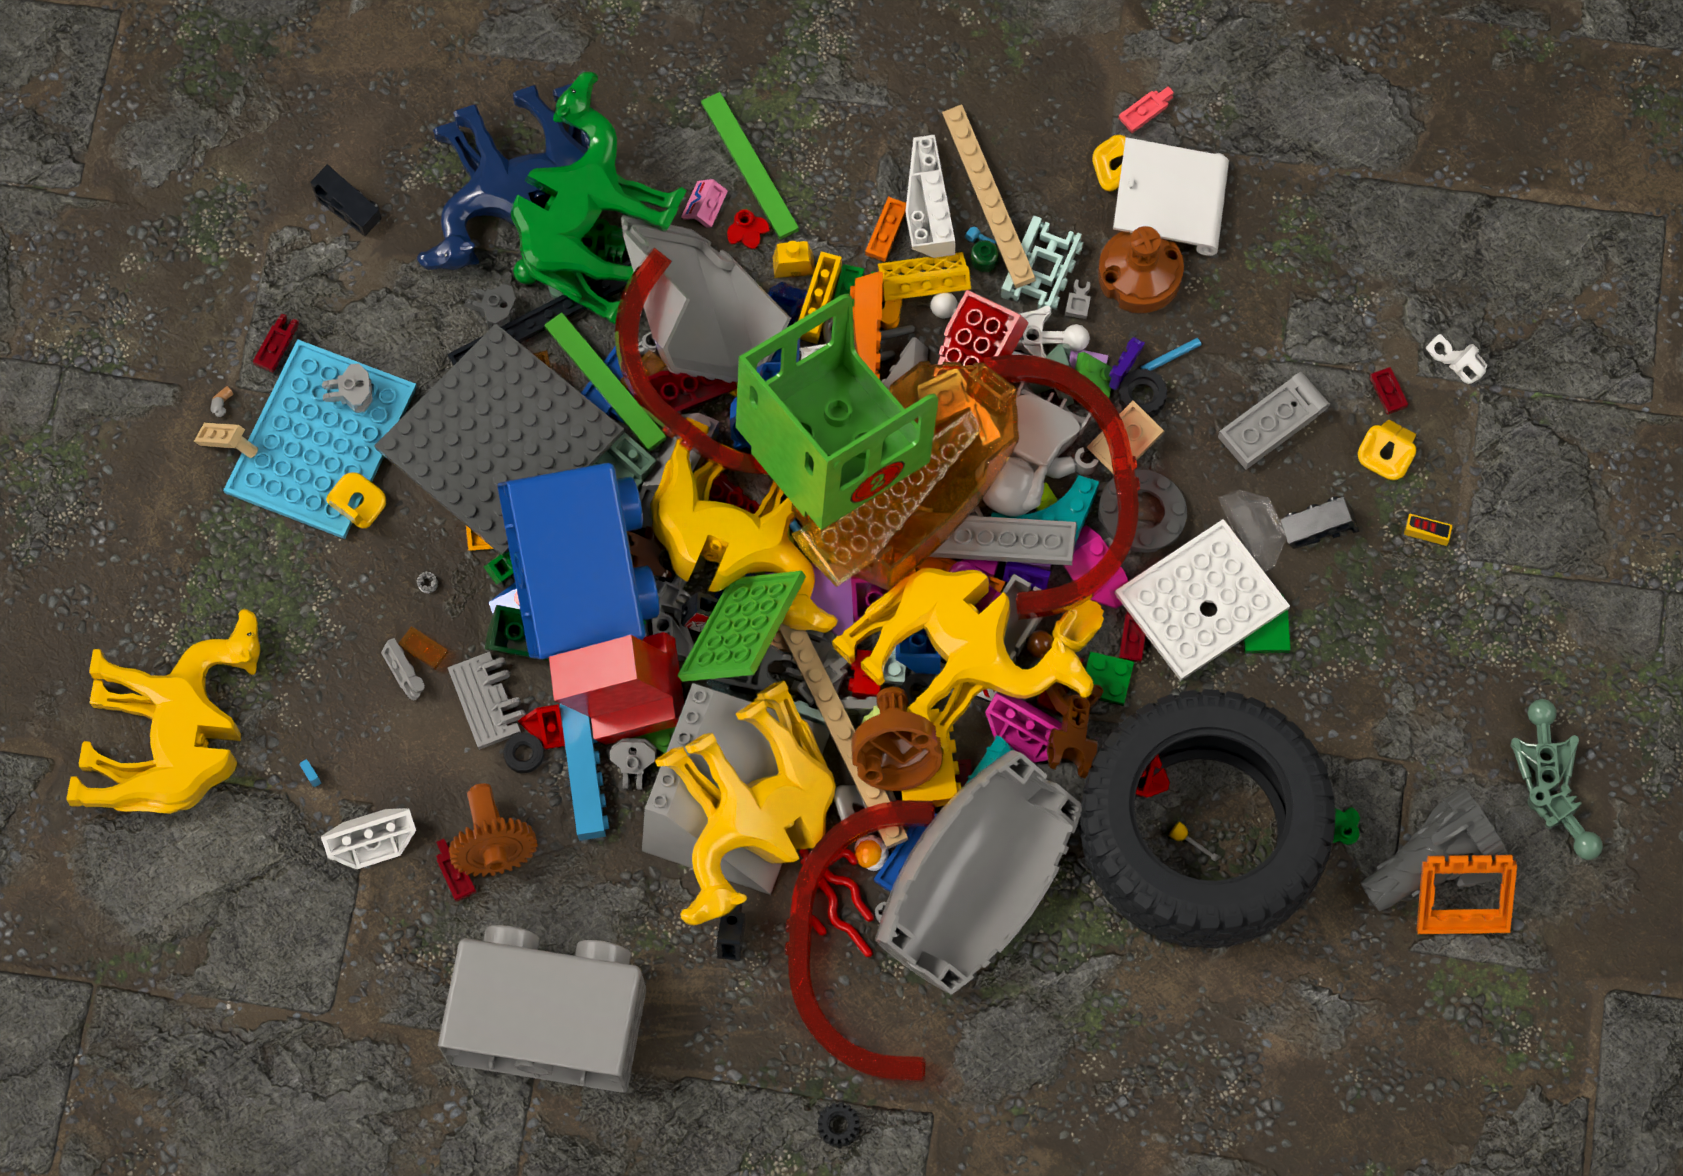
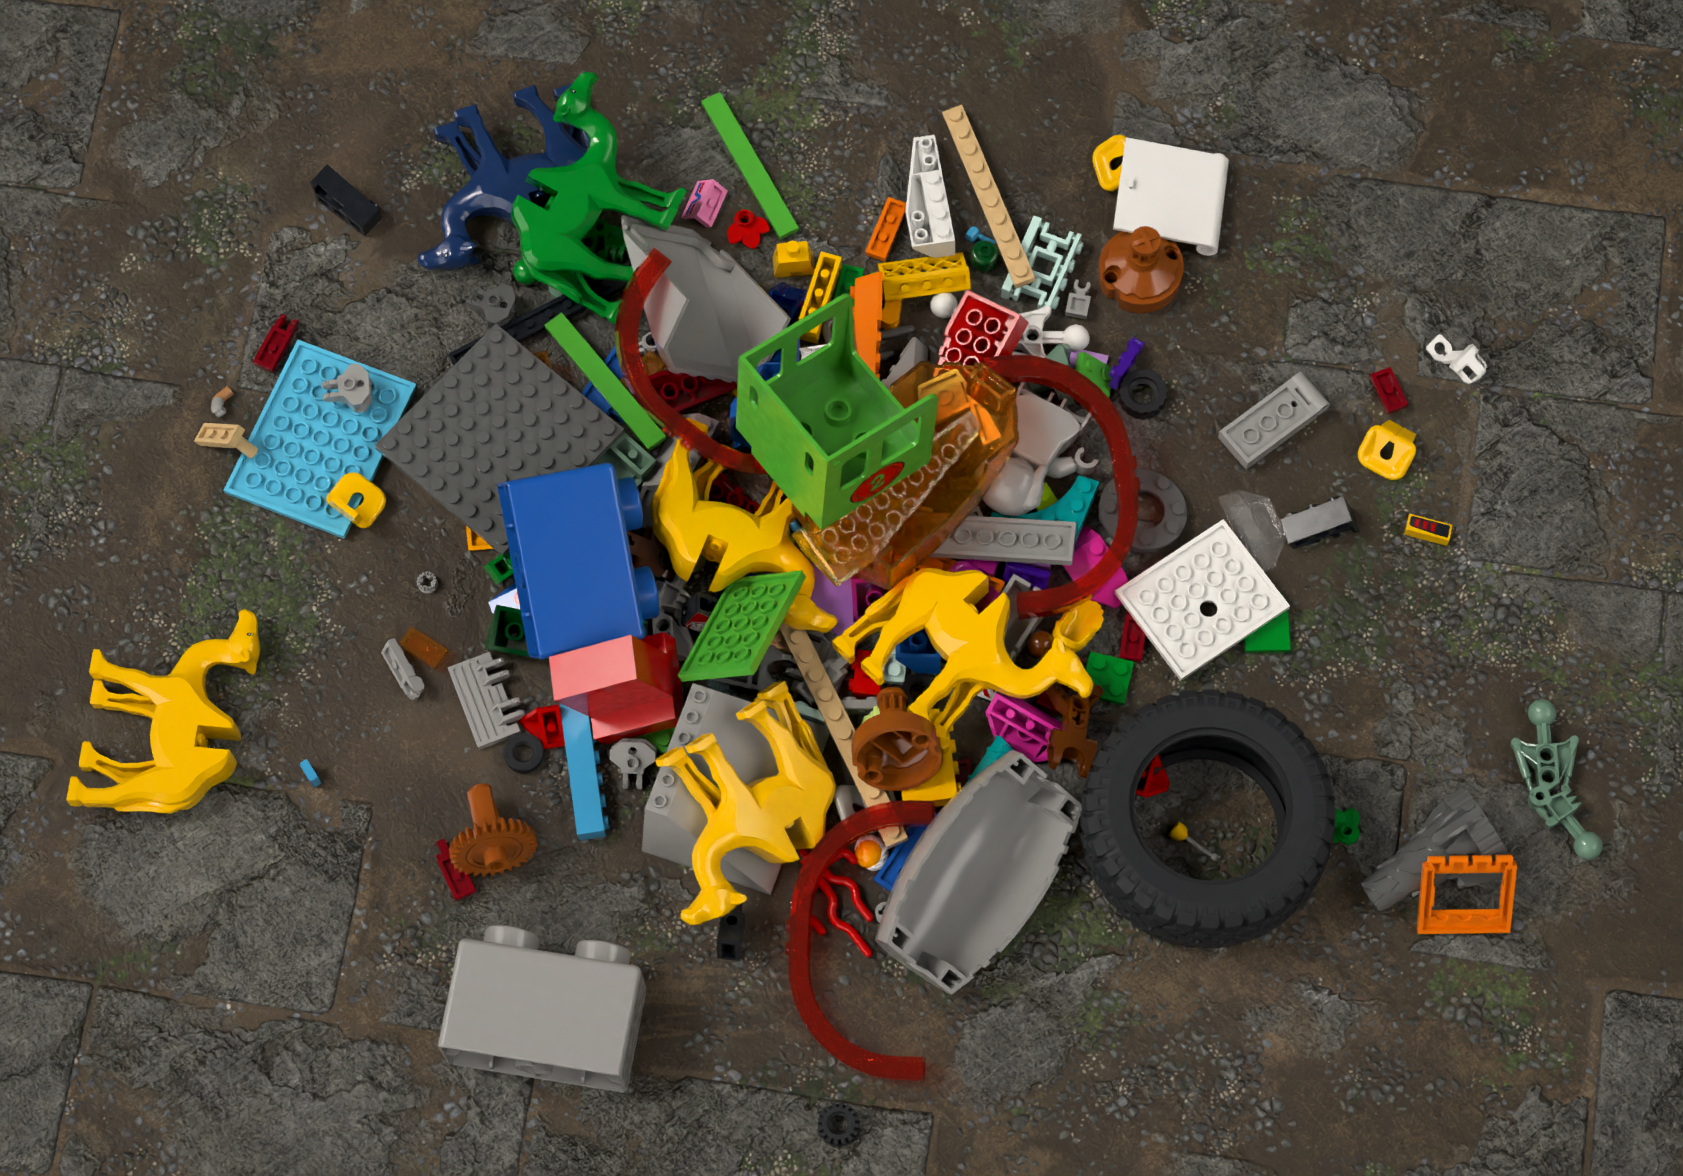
white wedge [321,808,416,869] -> none
tan plate [1087,401,1165,476] -> none
coral hinge [1119,86,1174,133] -> none
dark azure piece [1140,338,1201,371] -> none

